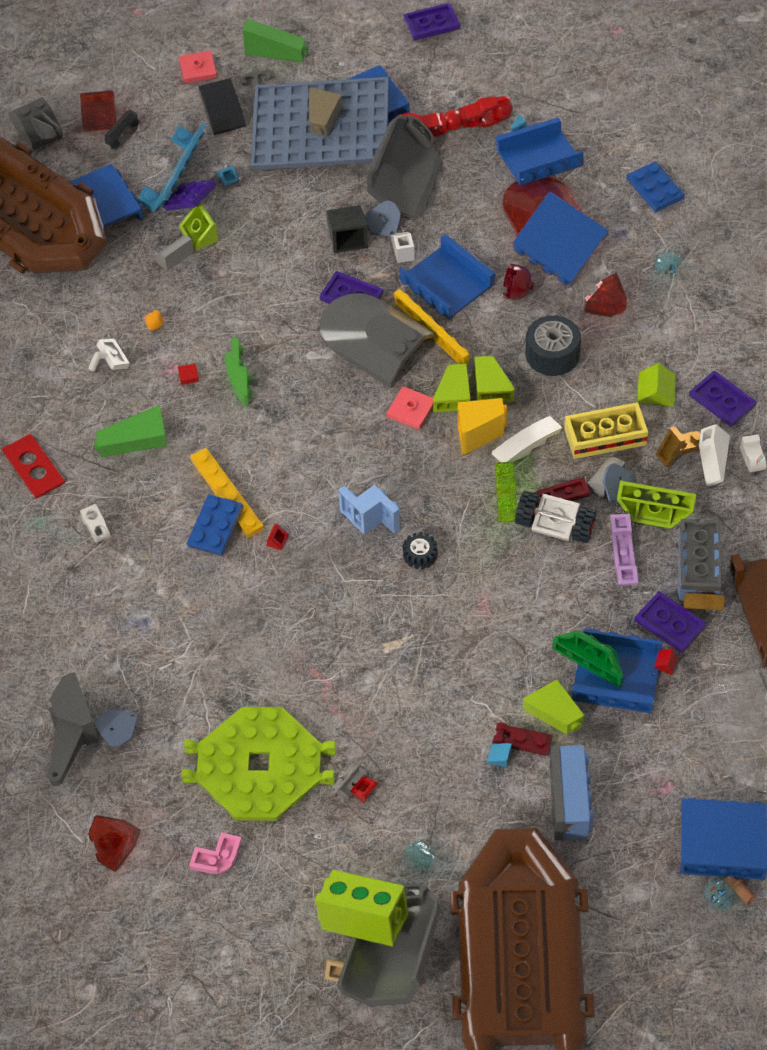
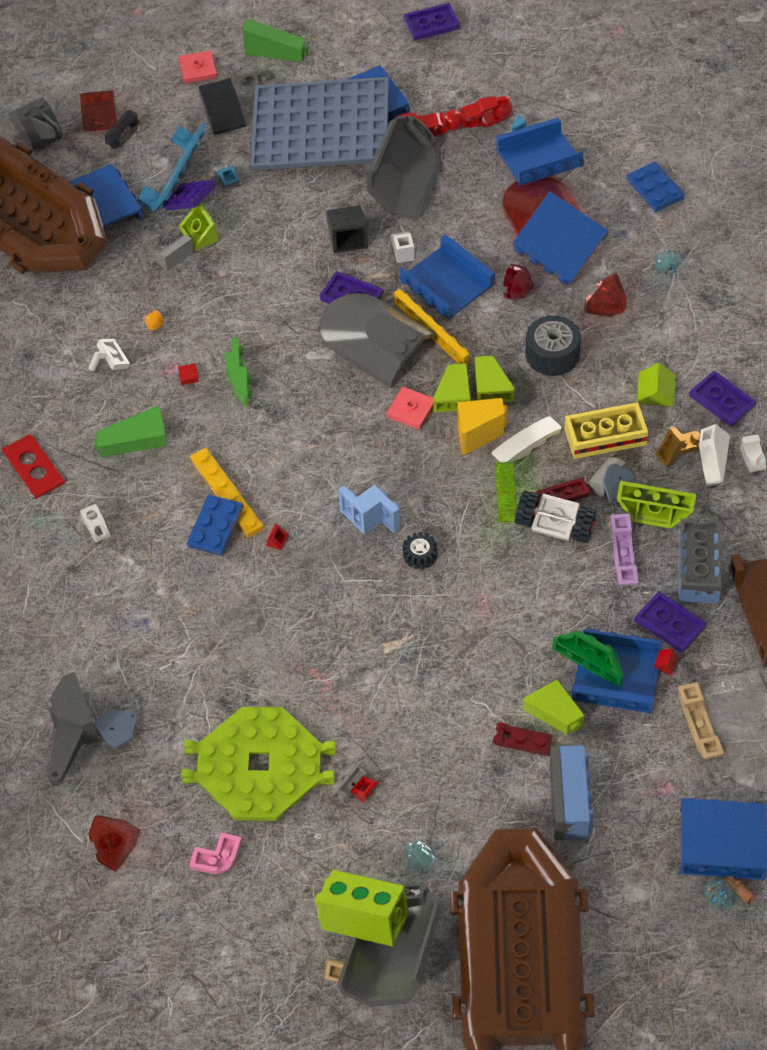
dark tan slope [309,87,343,137] -> none
sand blue piece [365,200,401,237] -> none
dark azure slope [487,743,512,768] -> none
pearl gold slope [683,593,725,610] -> none
none -> tan slope [678,682,724,760]

